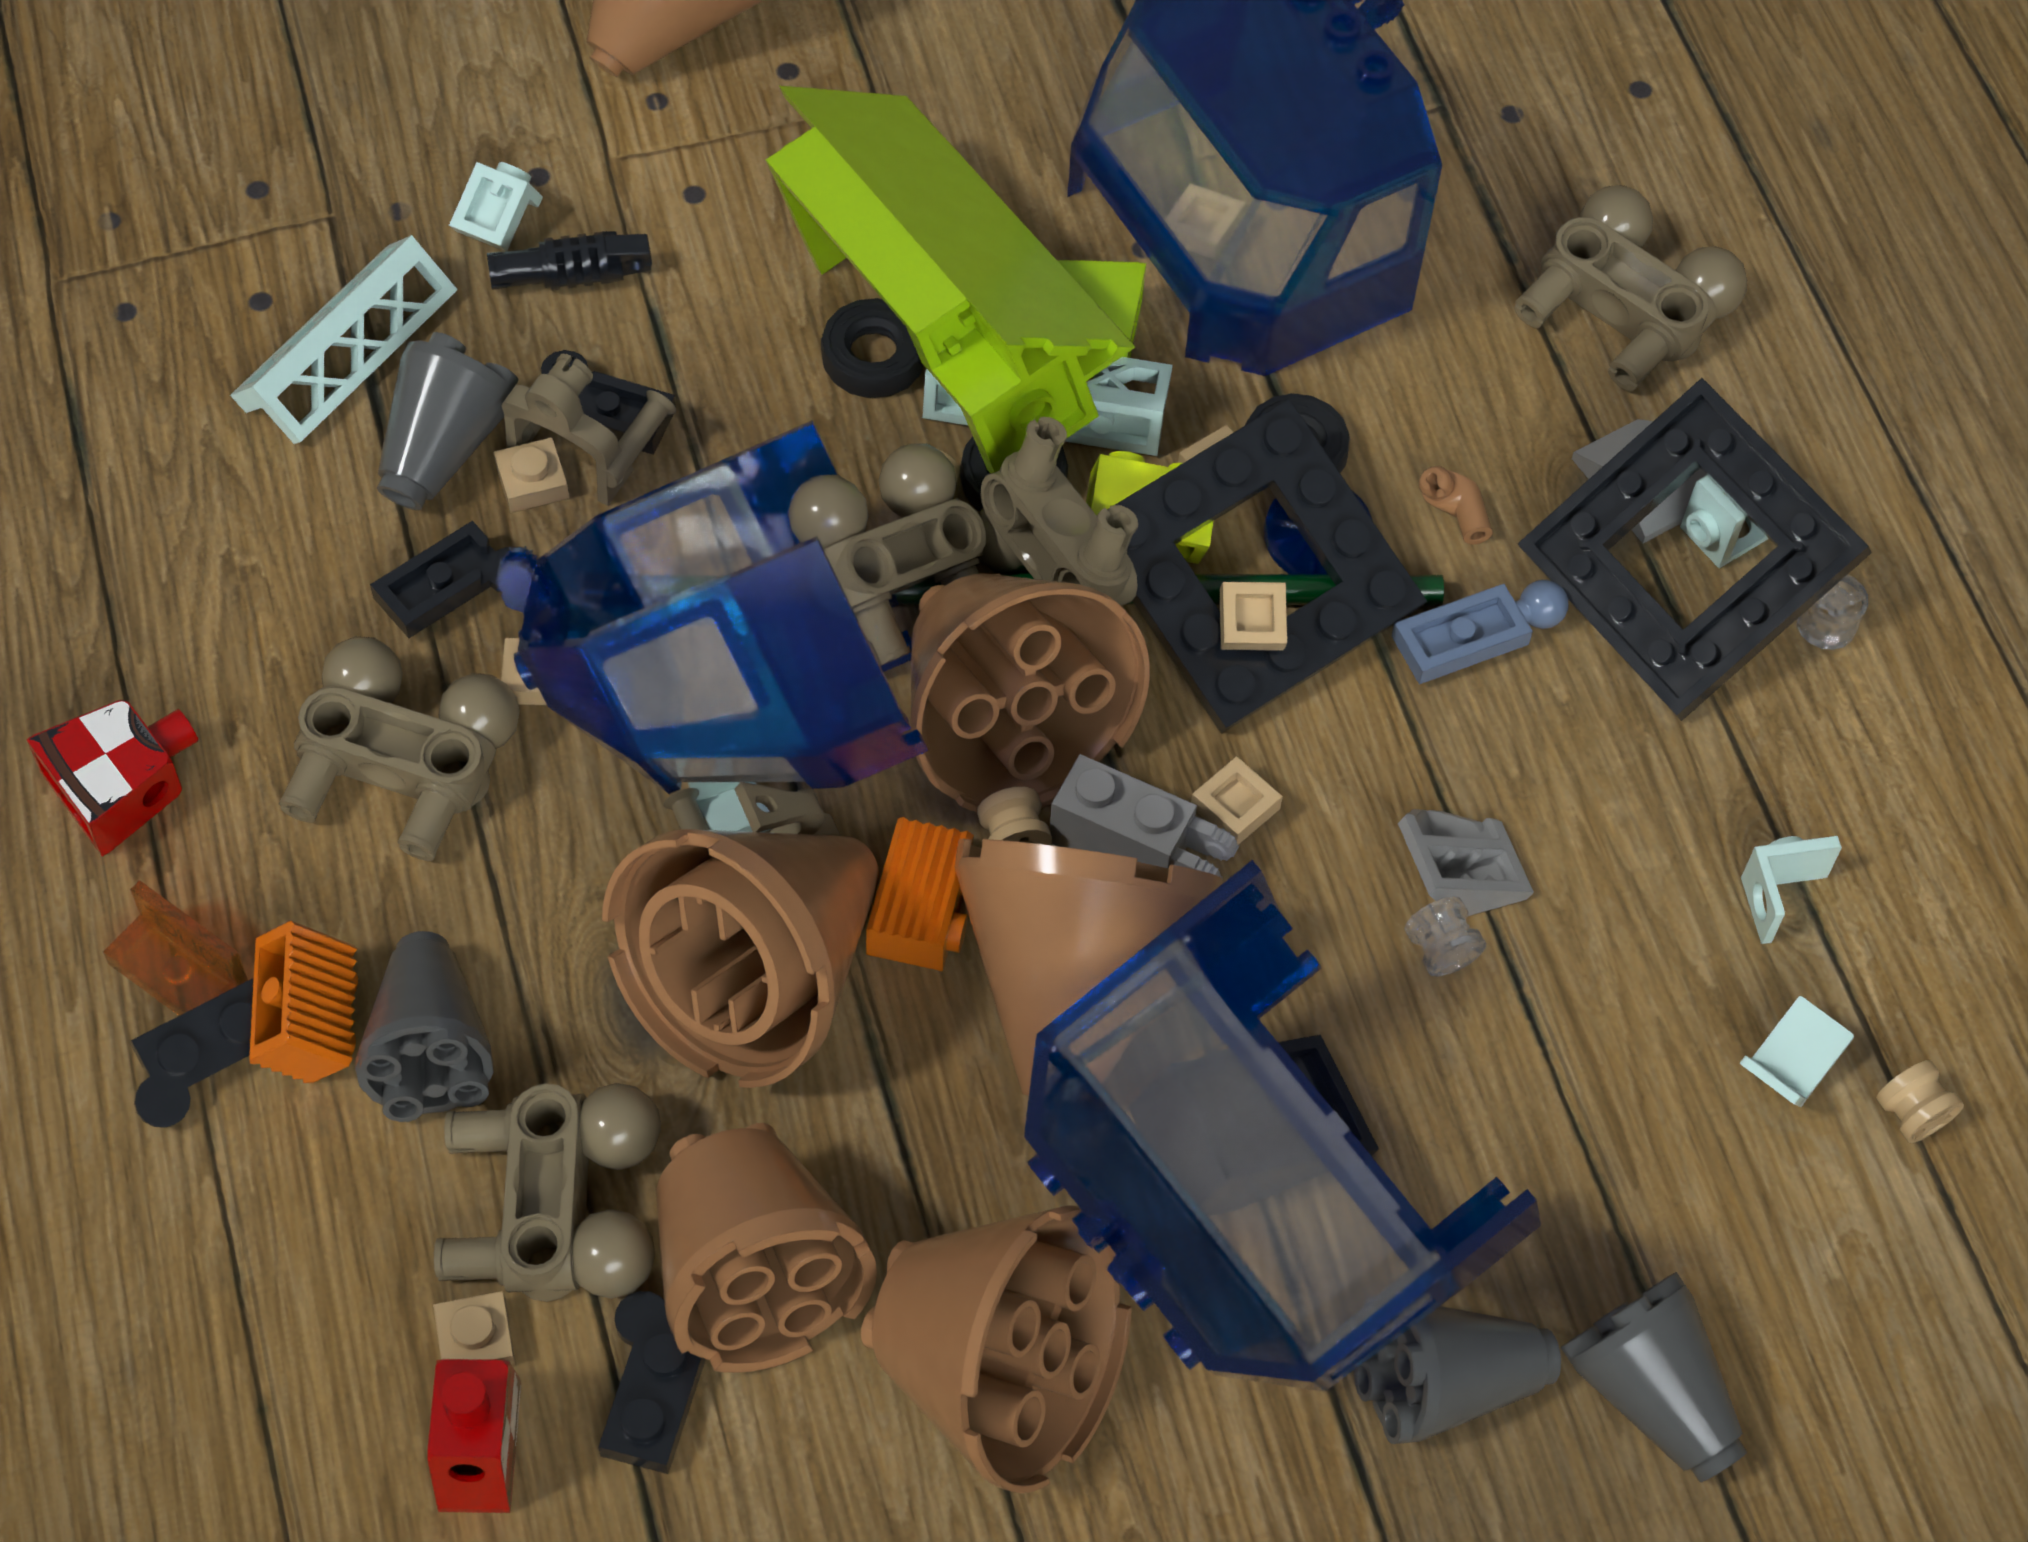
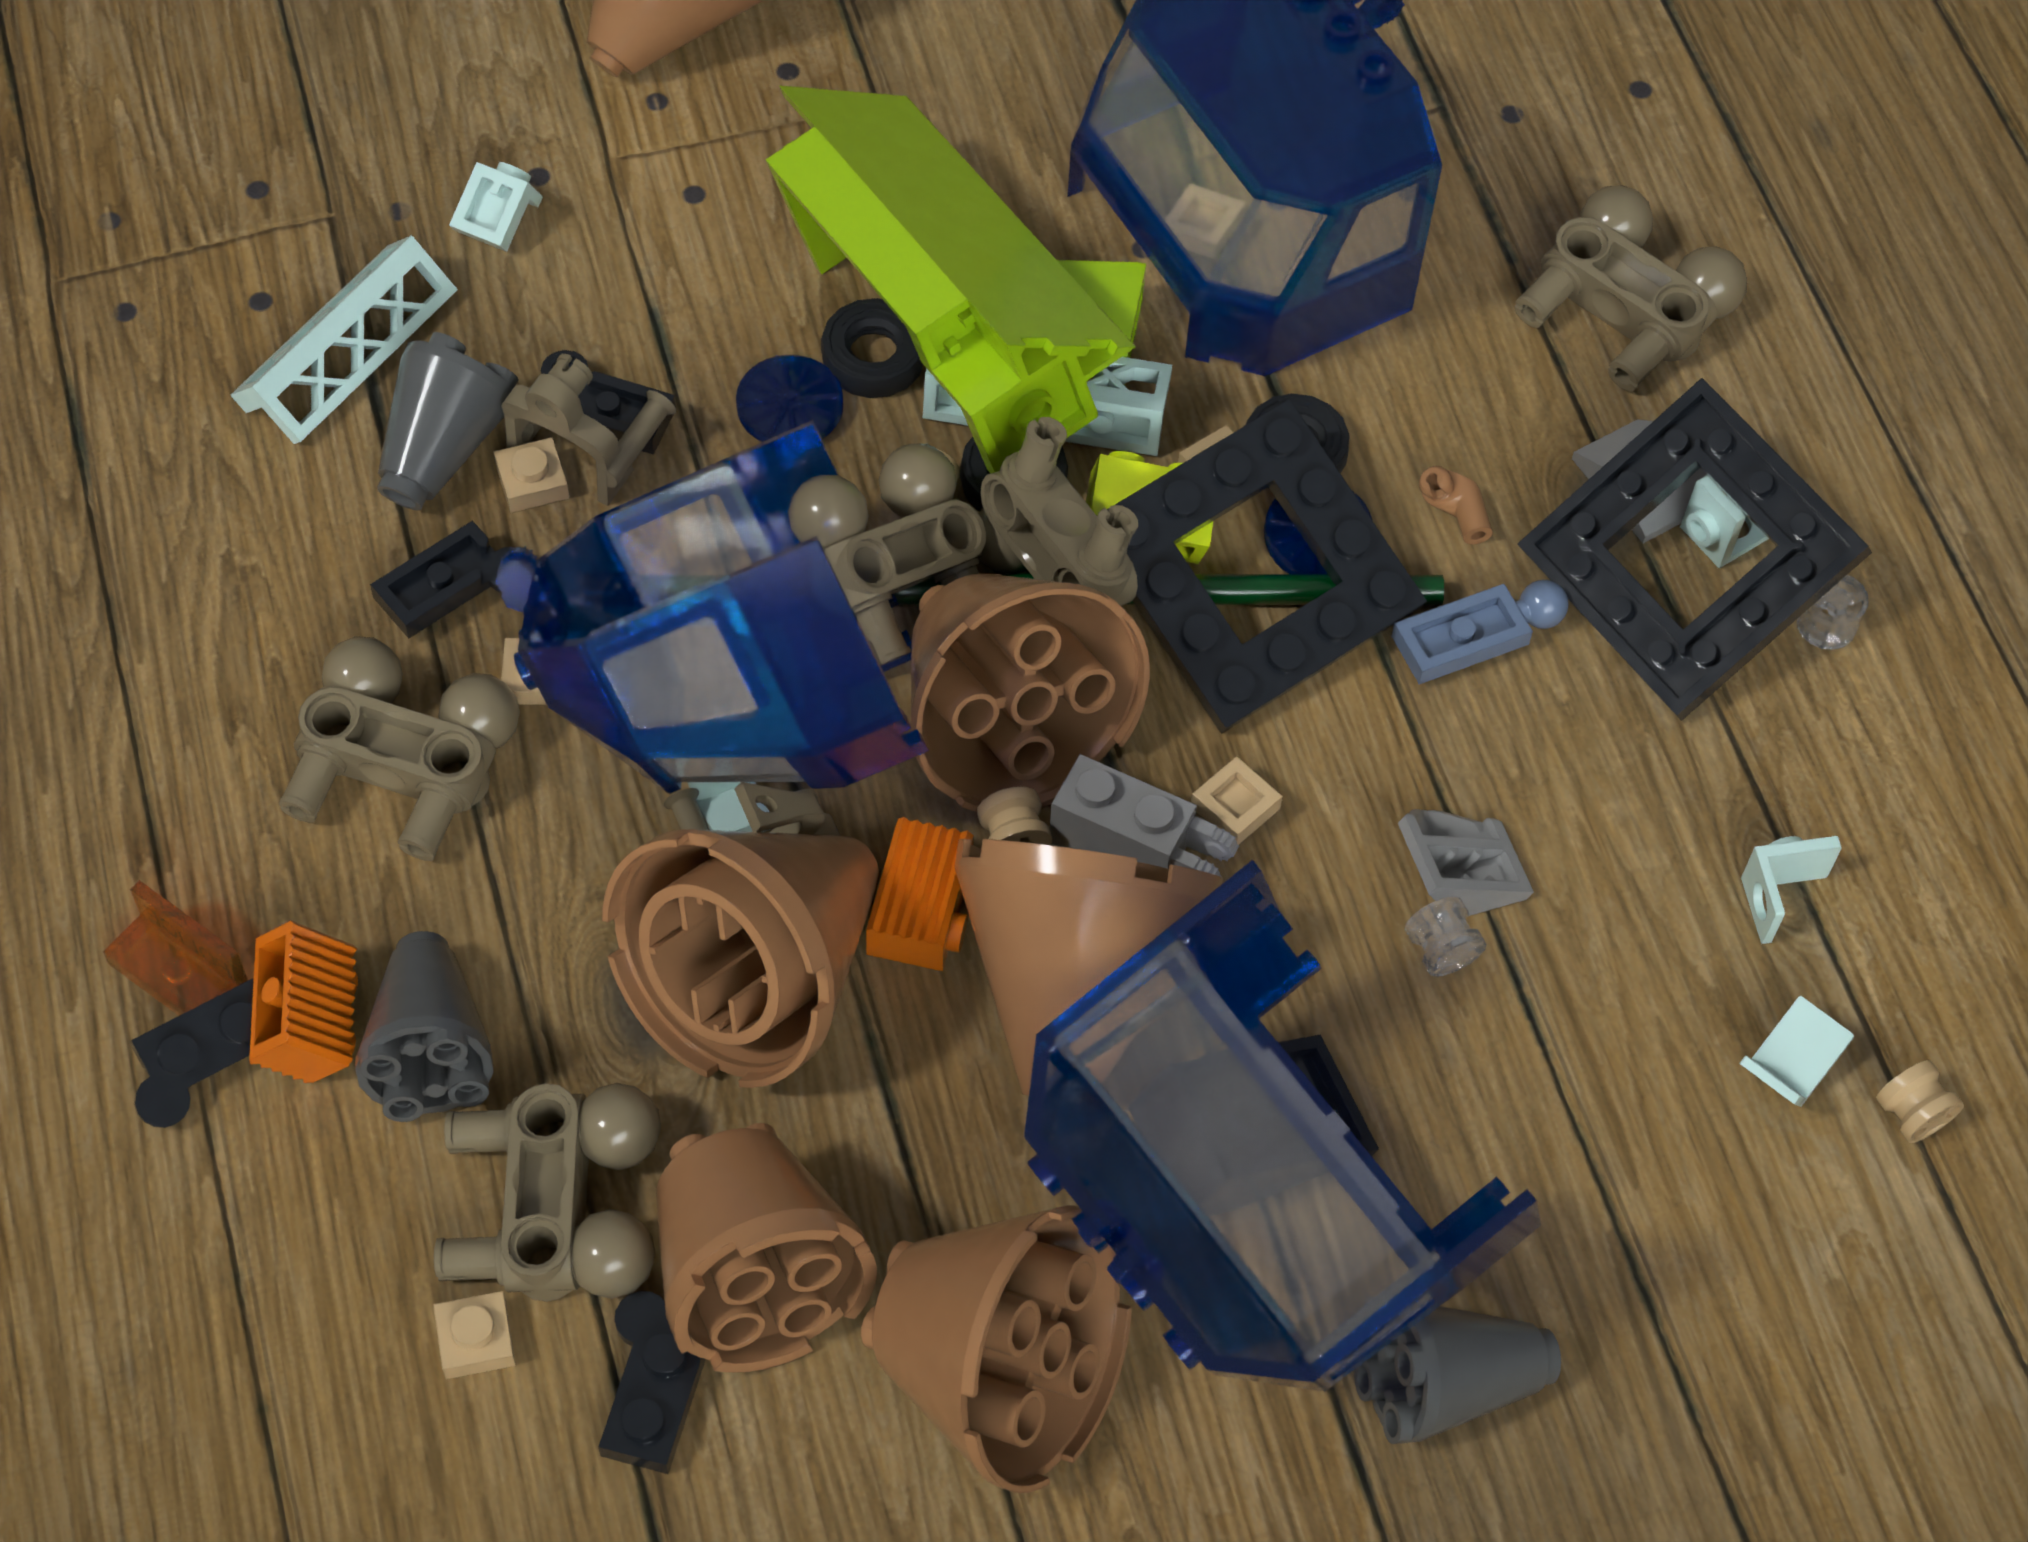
torso [26,700,198,857] -> none
red torso [427,1359,521,1513] -> none
black hinge [487,231,652,291] -> none
tan plate [1220,582,1287,650] -> none
dark grey cone [1561,1272,1747,1482] -> none
none -> clear blue wheel [736,355,843,448]

